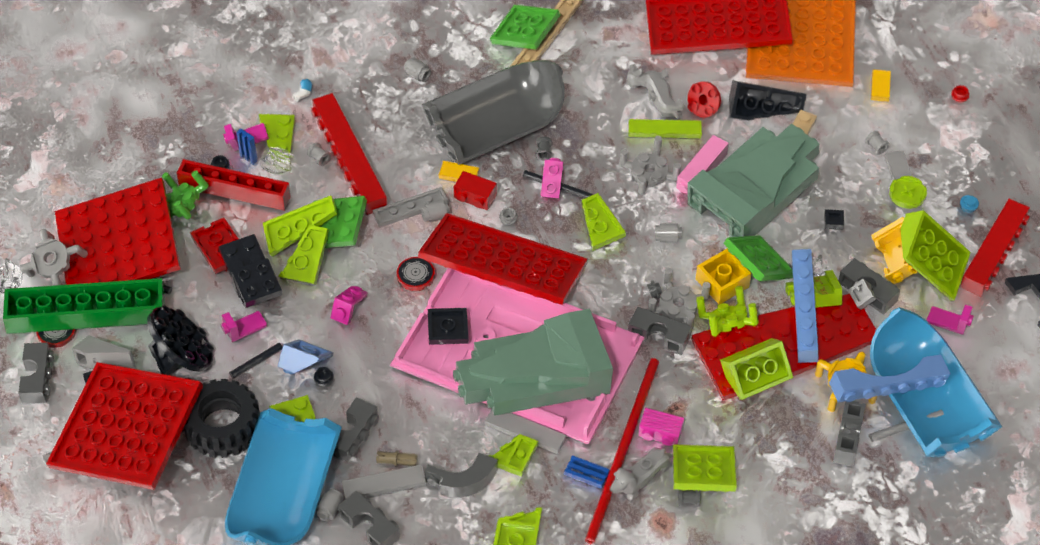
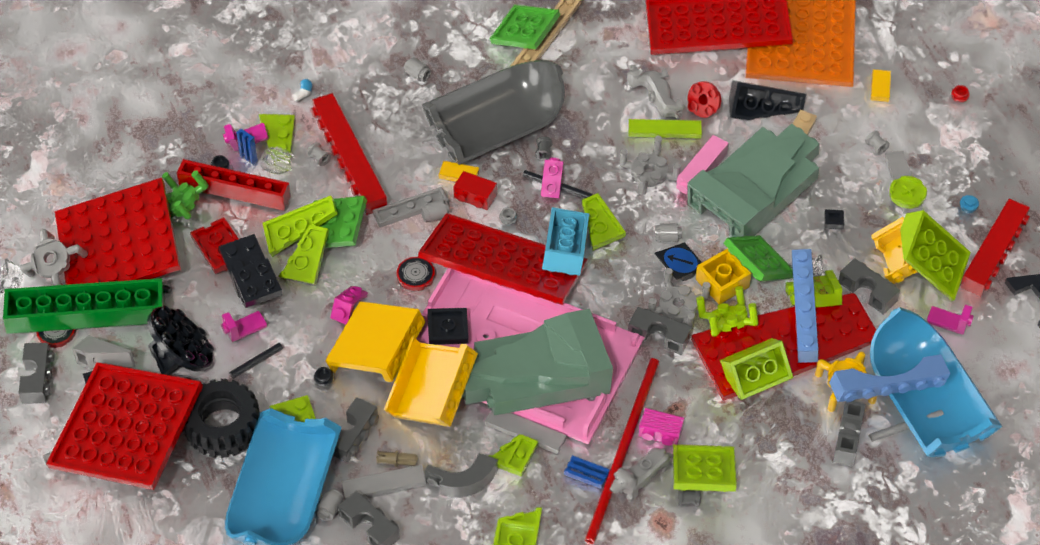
slope [277,339,334,374] -> none
dark grey plate [647,280,662,299] -> none
light grey bracket [848,279,877,310] -> none
none -> yellow panel [325,301,425,382]
none -> yellow panel [384,337,478,427]
none -> medium azure brick [542,207,589,276]
none -> piece [655,242,702,281]

